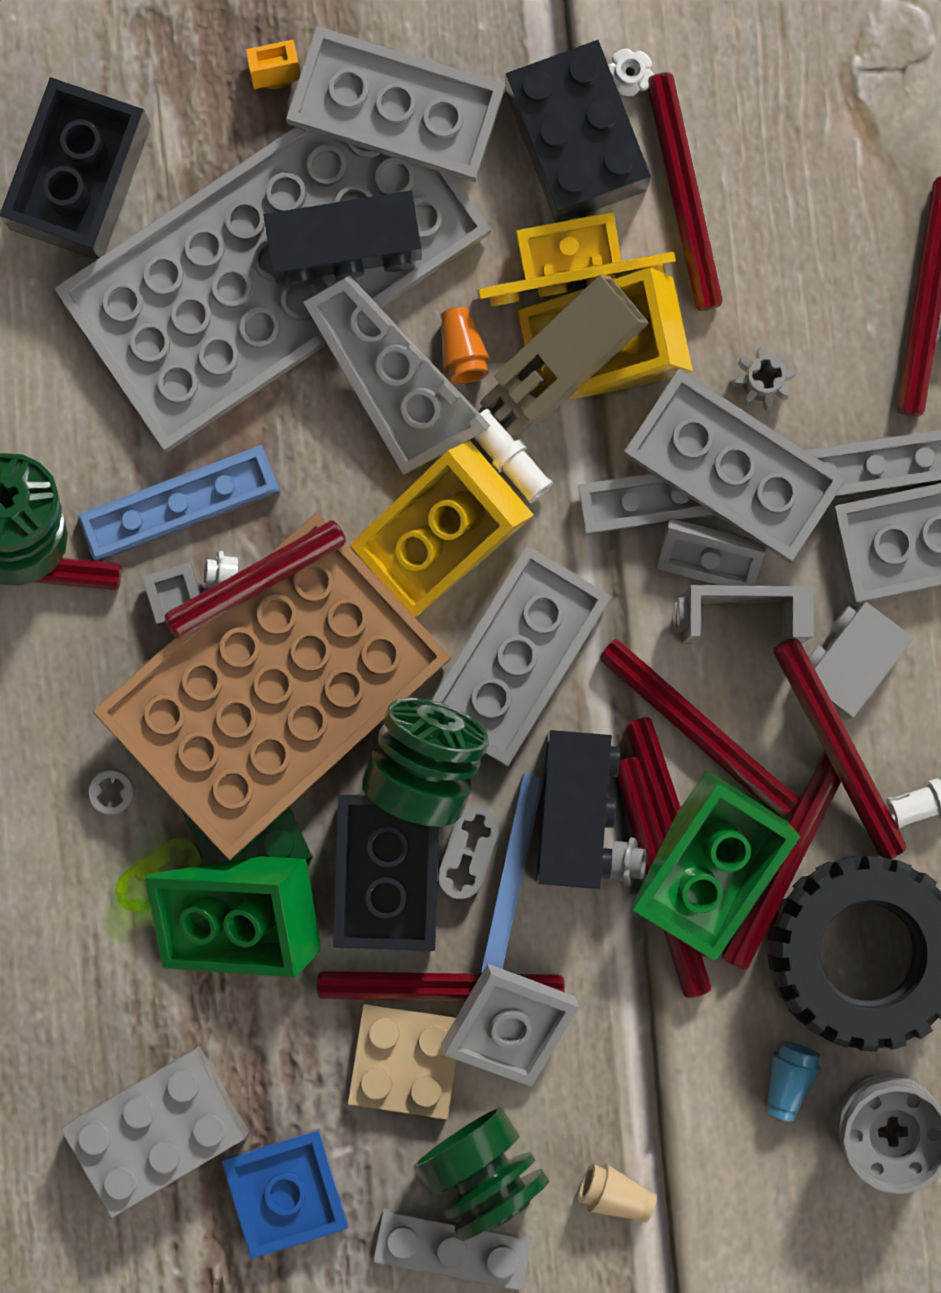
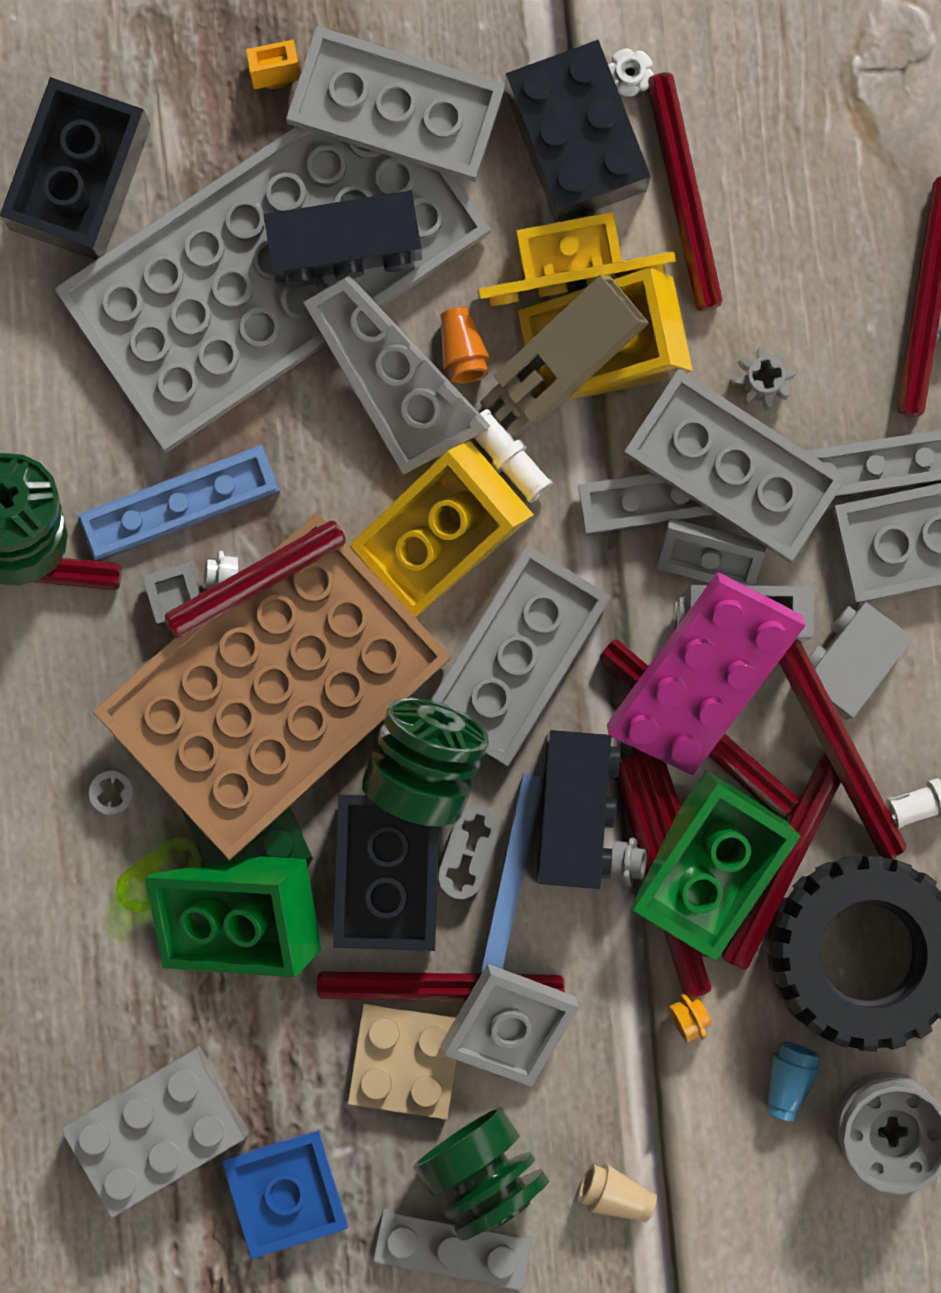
none -> dark pink plate [607,572,806,776]
none -> light orange plate [668,994,712,1043]

